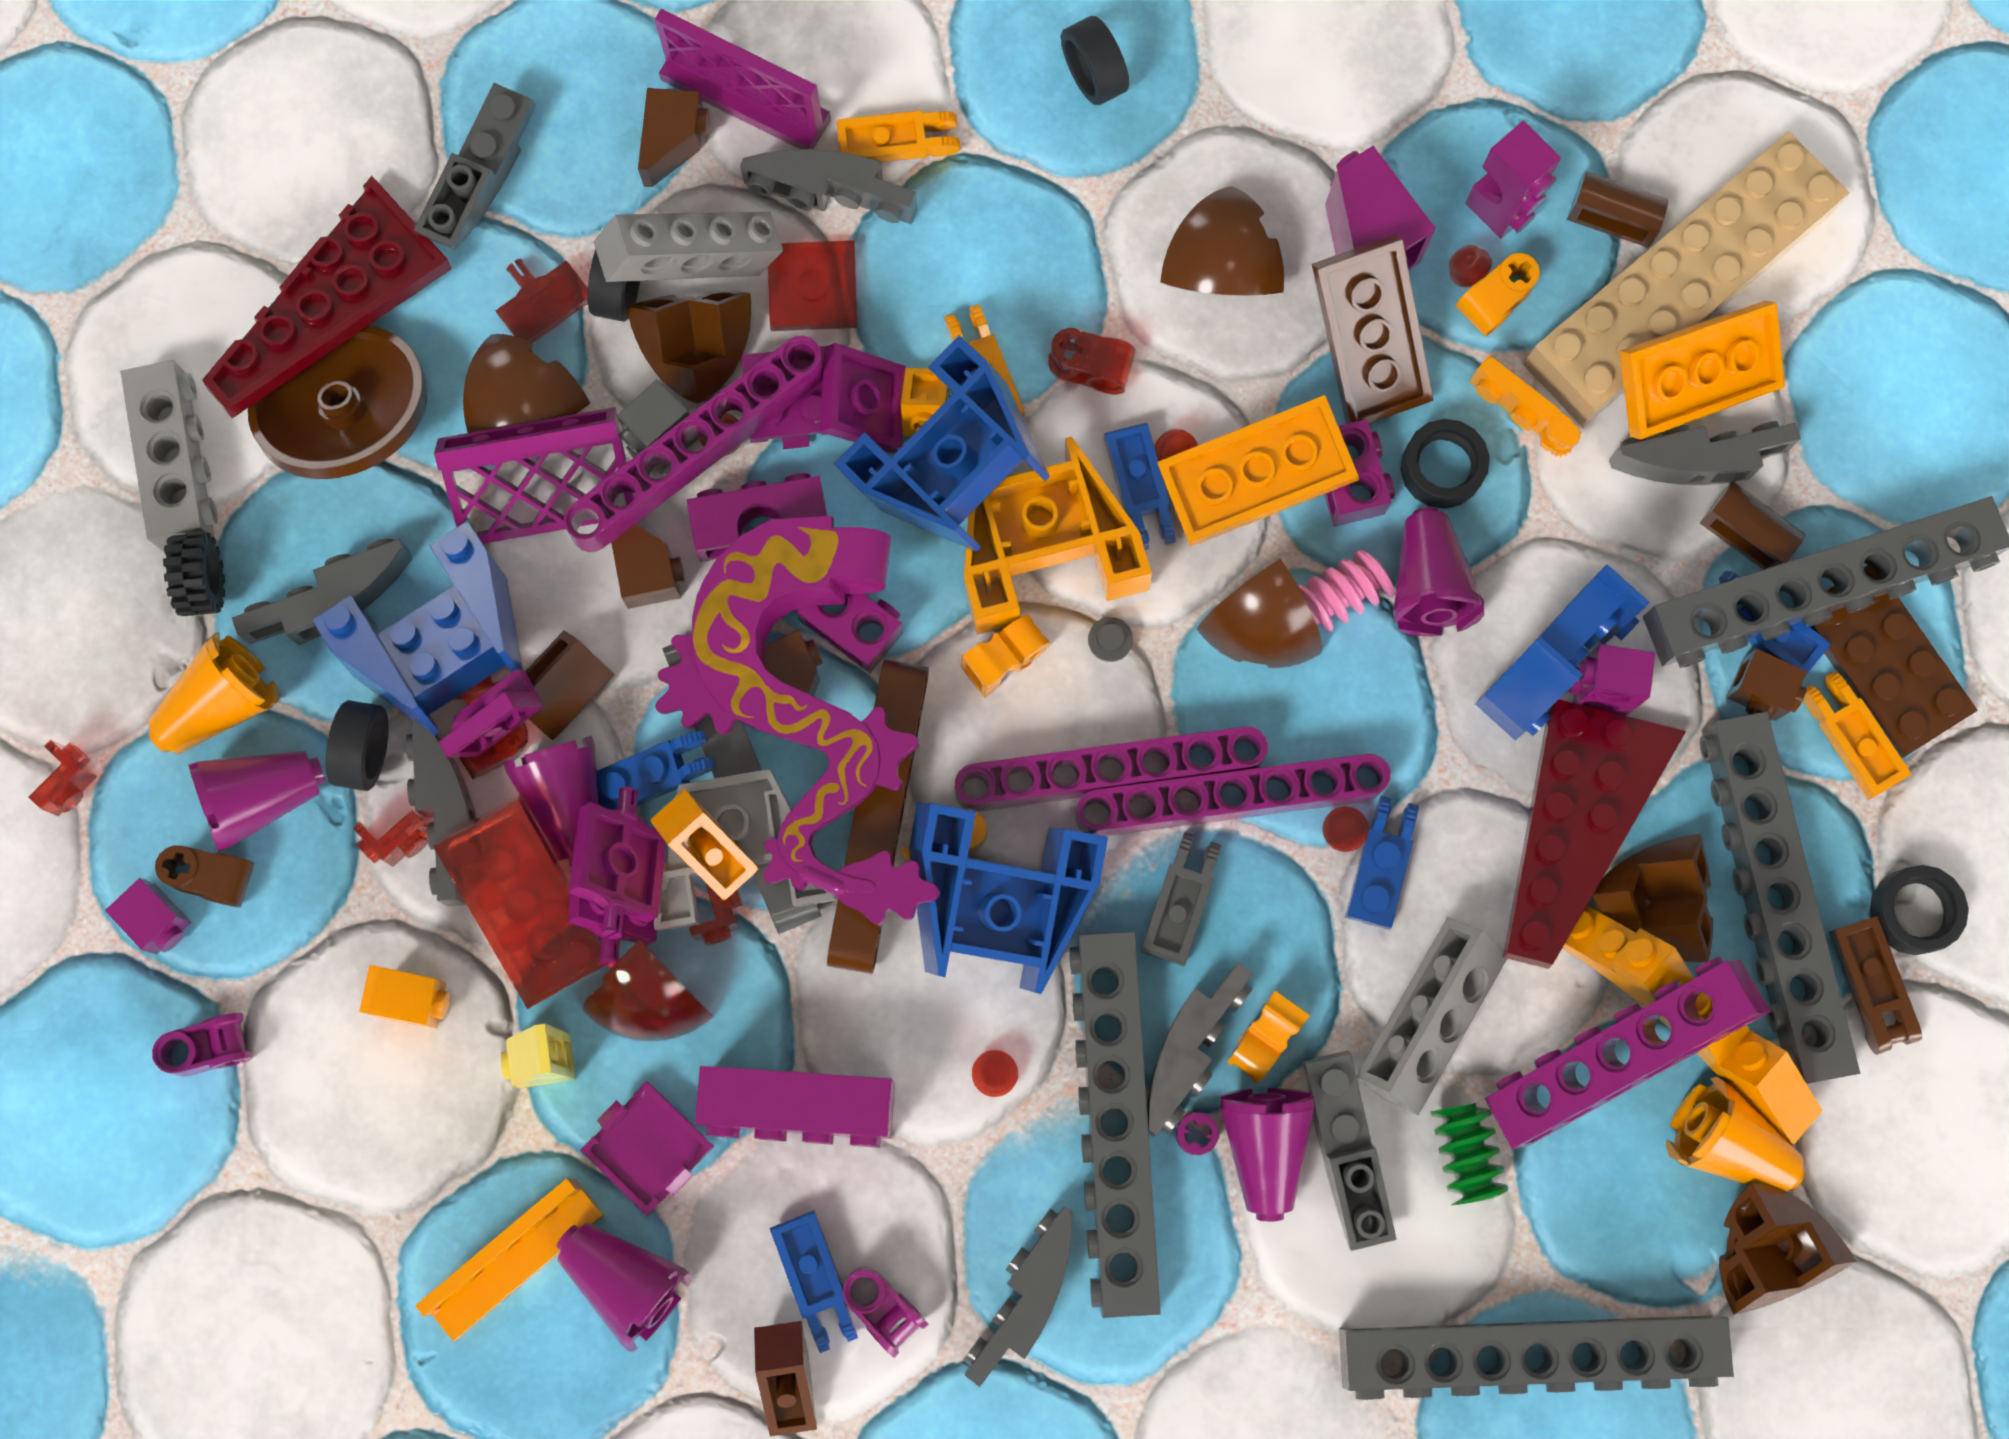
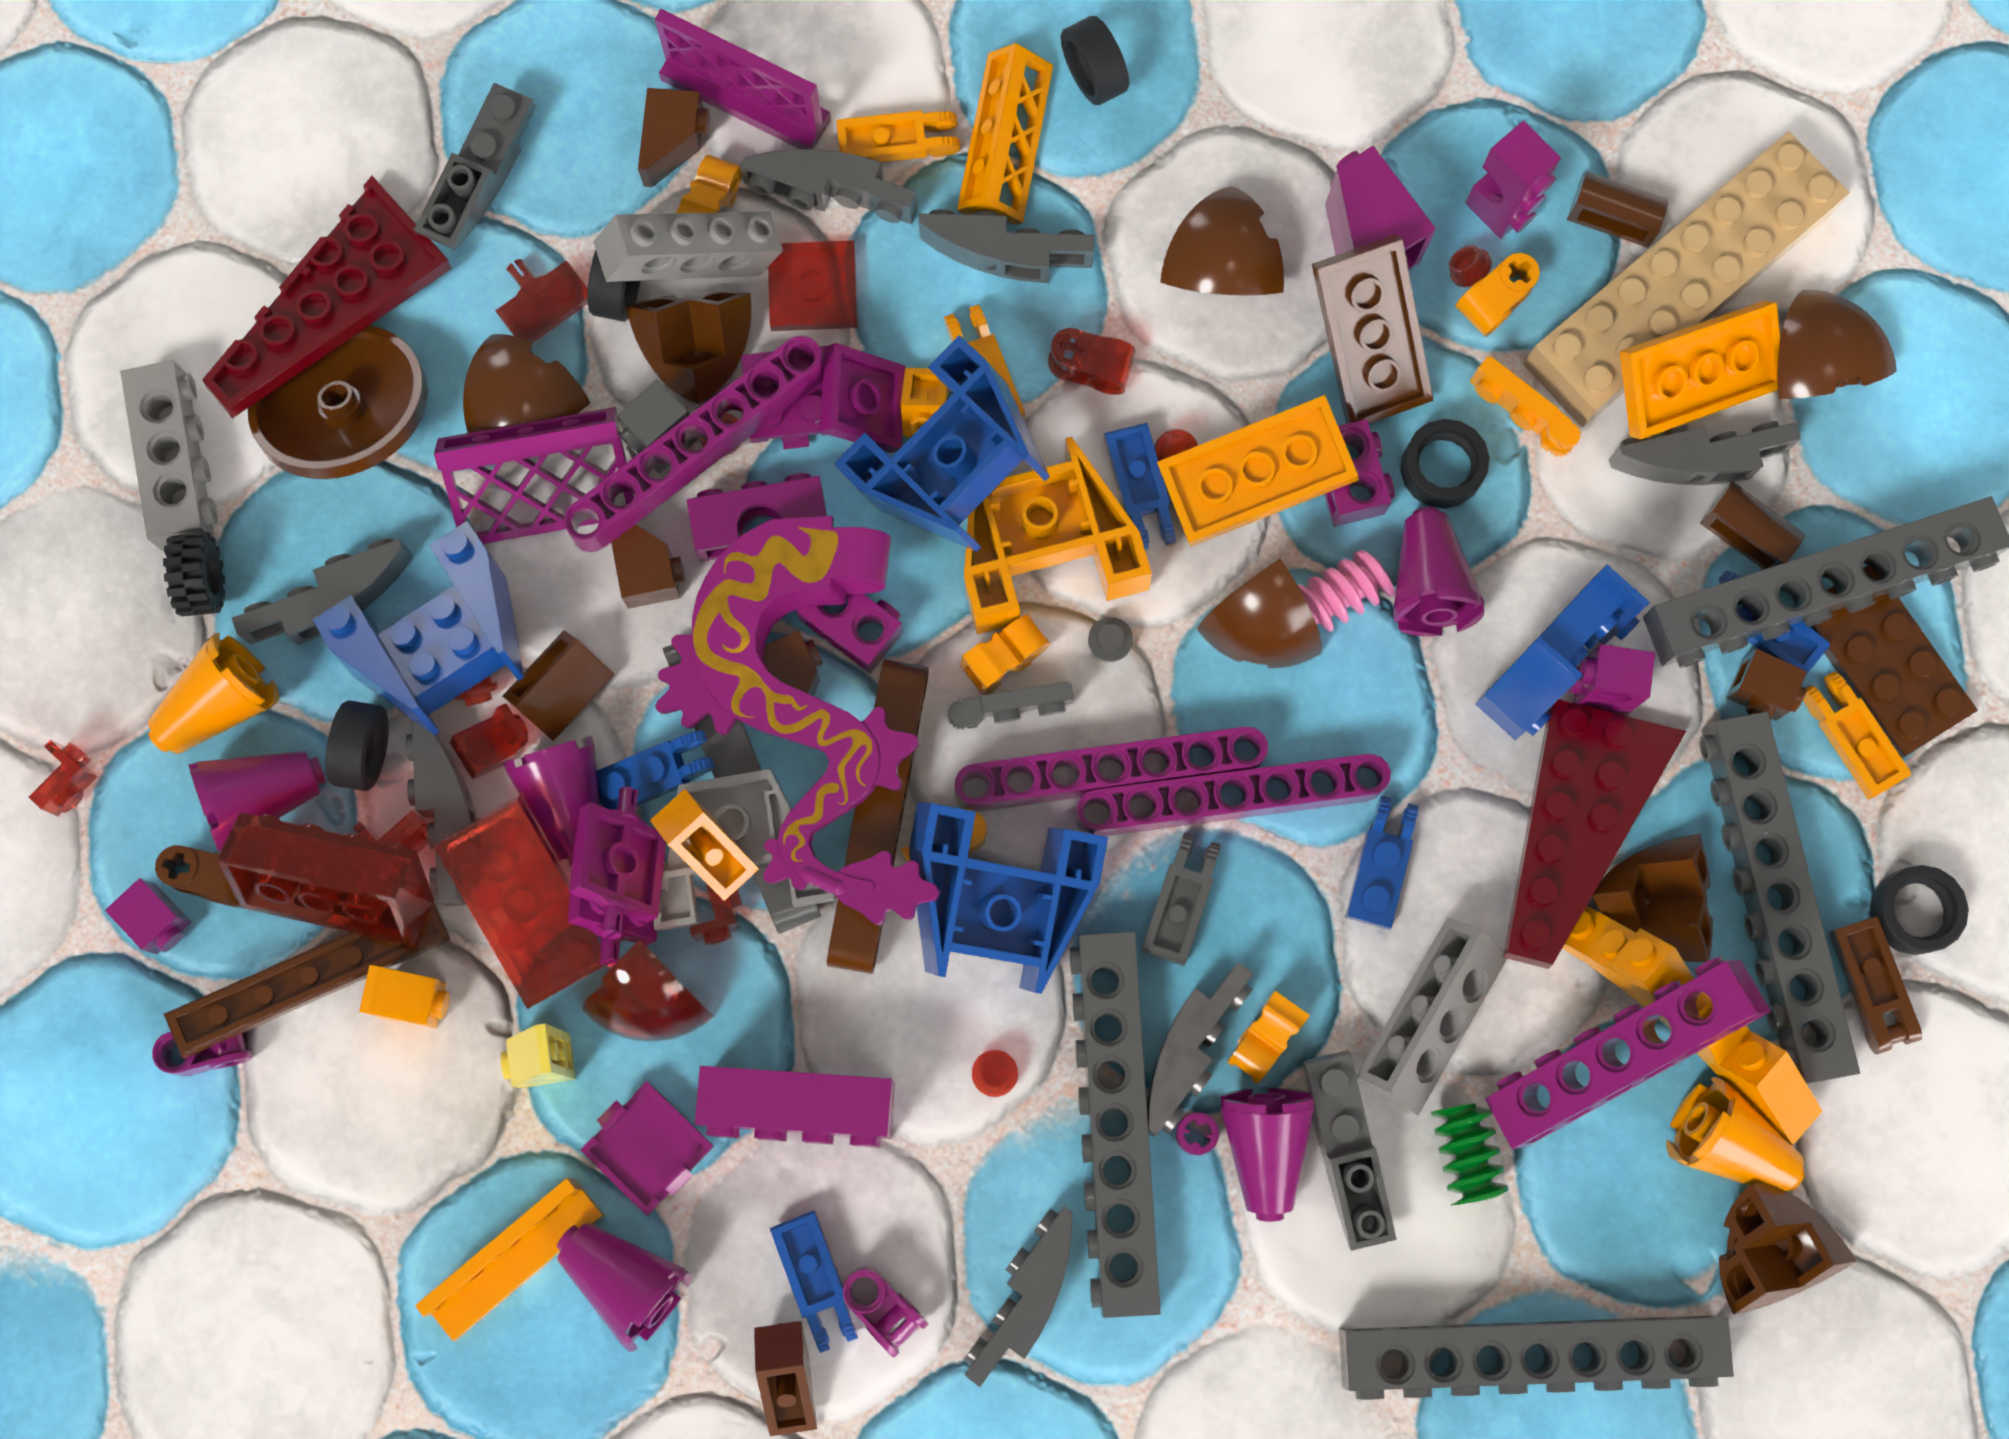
magenta bracket [438,669,545,758] -> none
clear red plate [1322,806,1369,852] -> none
none -> reddish brown tile [163,897,451,1059]
none -> clear red brick [217,812,434,947]
none -> light orange leg [676,154,742,213]
none -> dark grey slope [919,209,1094,283]
none -> dark grey hinge [947,681,1074,730]
none -> light orange fence [957,43,1053,225]
none -> reddish brown brick [1777,290,1897,399]

